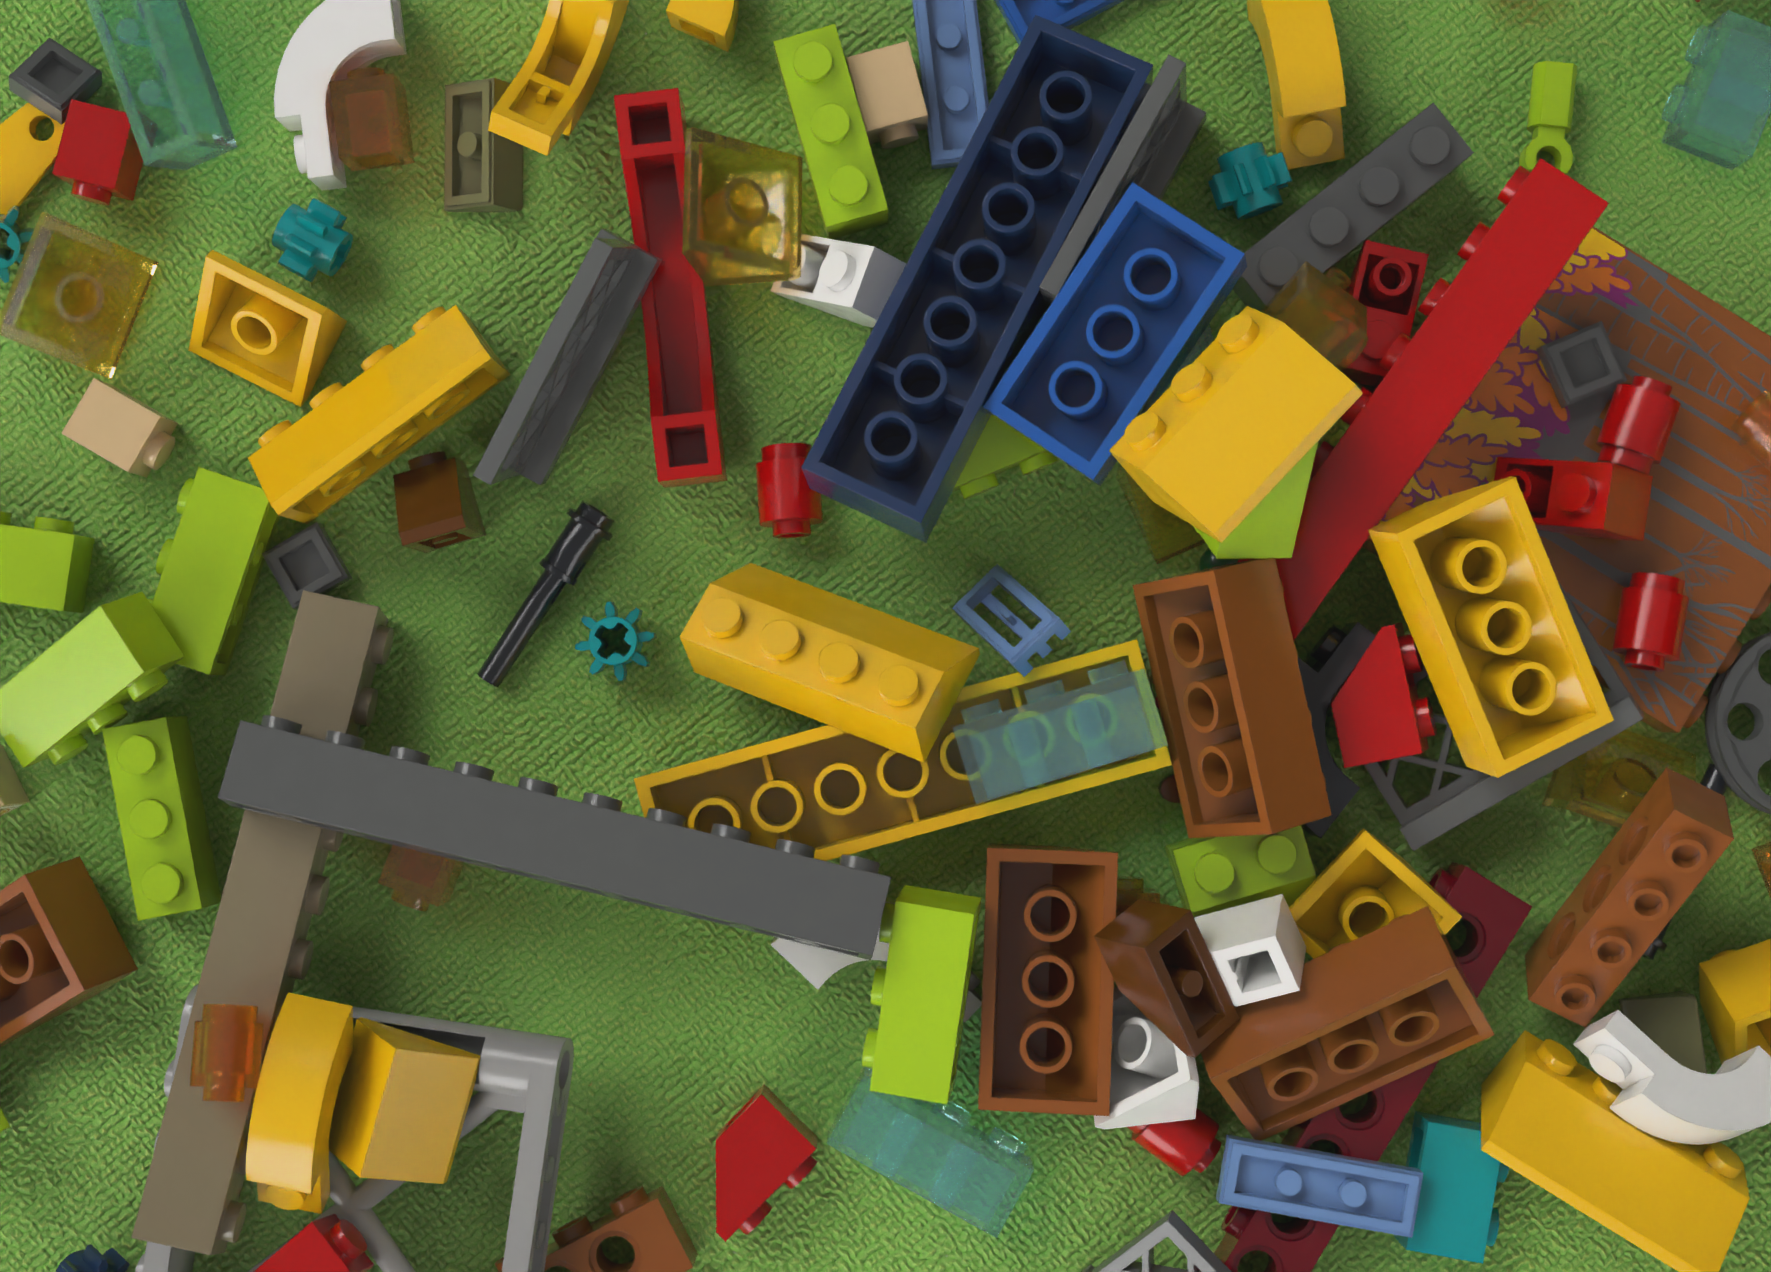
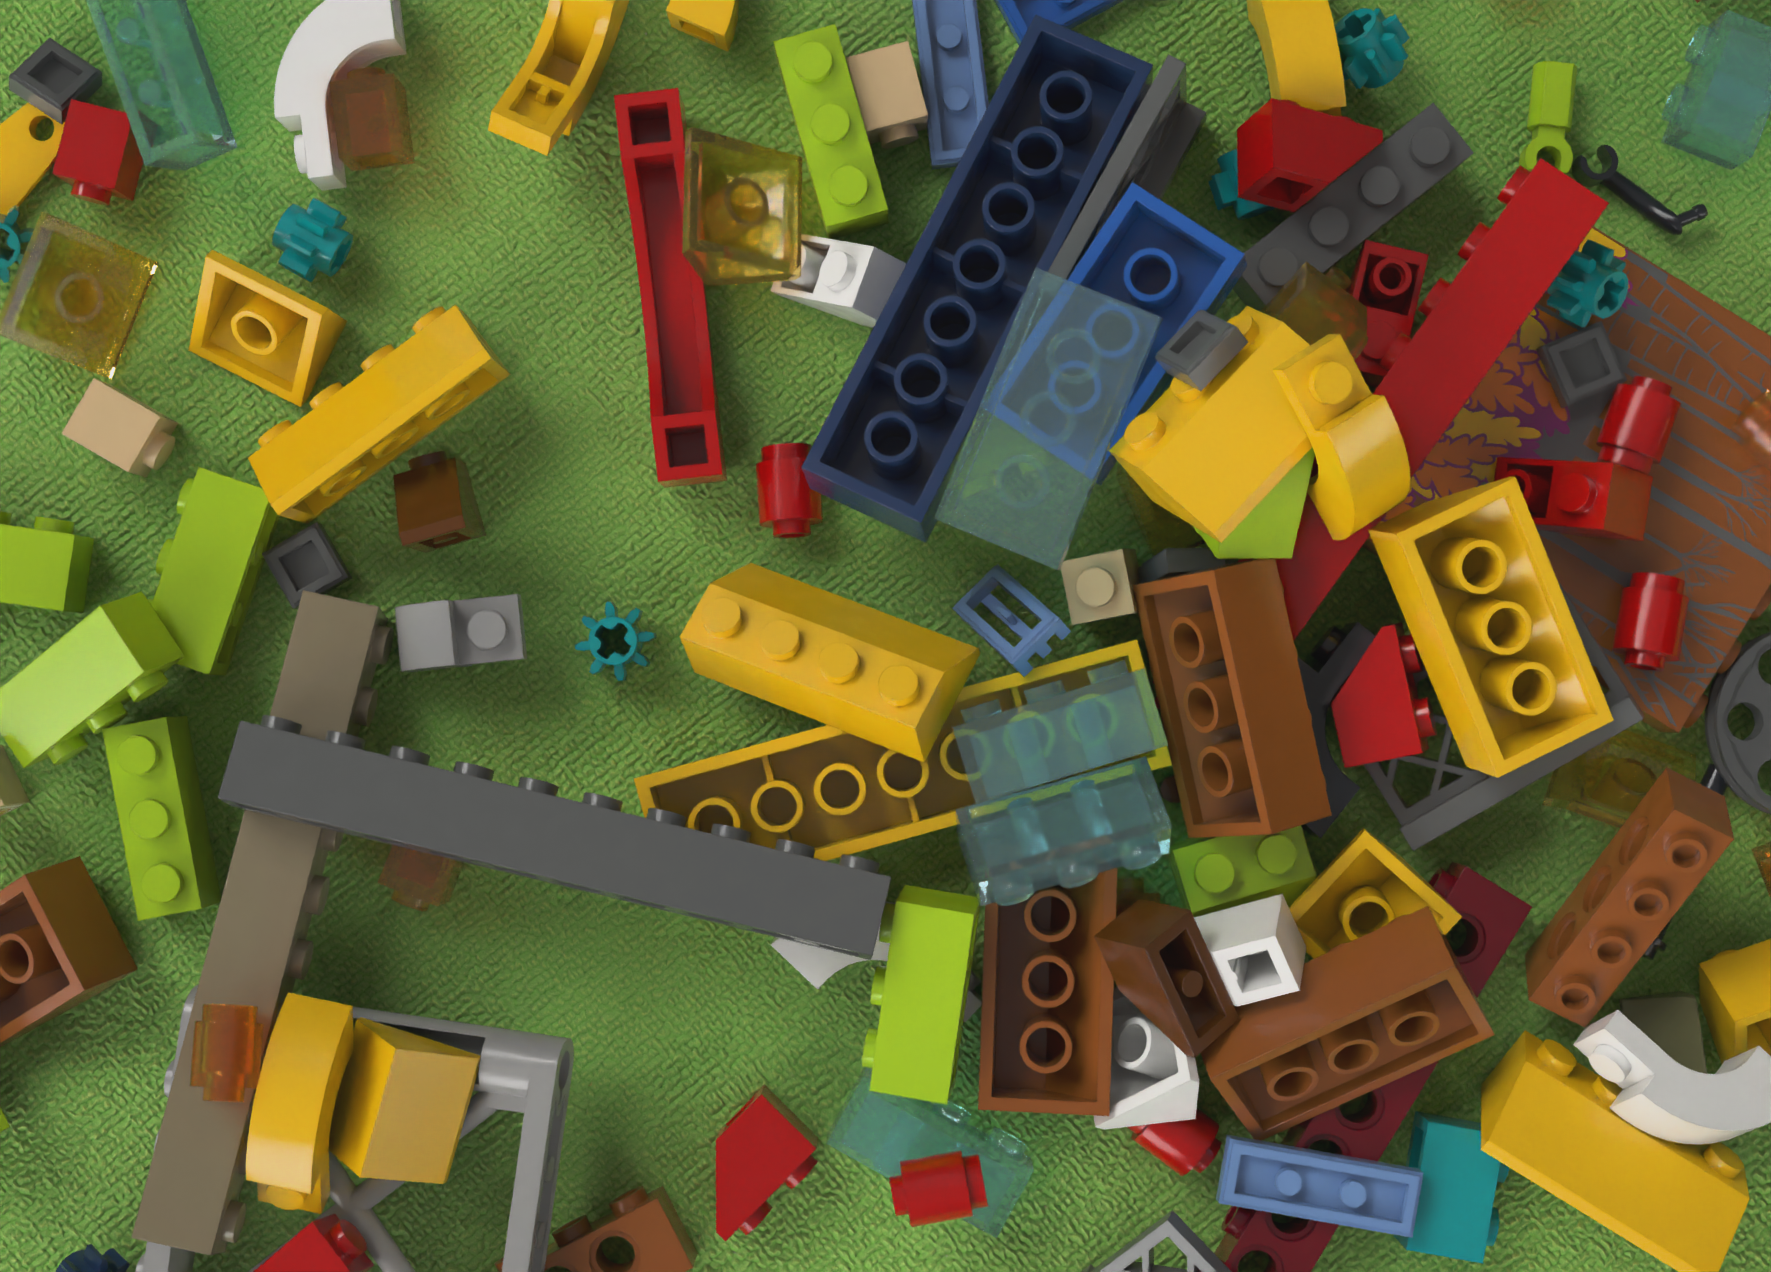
olive slope [444,78,523,212] -> none
dark grey fence [473,229,662,485] -> none
black pin [477,500,614,687] -> none
none -> light grey brick [395,594,527,672]
none -> red brick [889,1150,988,1227]
none -> clear light blue tile [934,267,1163,570]
none -> clear light blue brick [956,757,1172,906]
none -> tan brick [1060,549,1140,625]
none -> dark grey tile [1138,548,1226,583]
none -> dark grey tile [1154,309,1248,391]
none -> red slope [1237,98,1383,212]
none -> yellow arch [1272,334,1411,540]
none -> teal gear [1335,8,1410,89]
none -> teal gear [1546,240,1629,327]
none -> black piece [1572,145,1708,235]

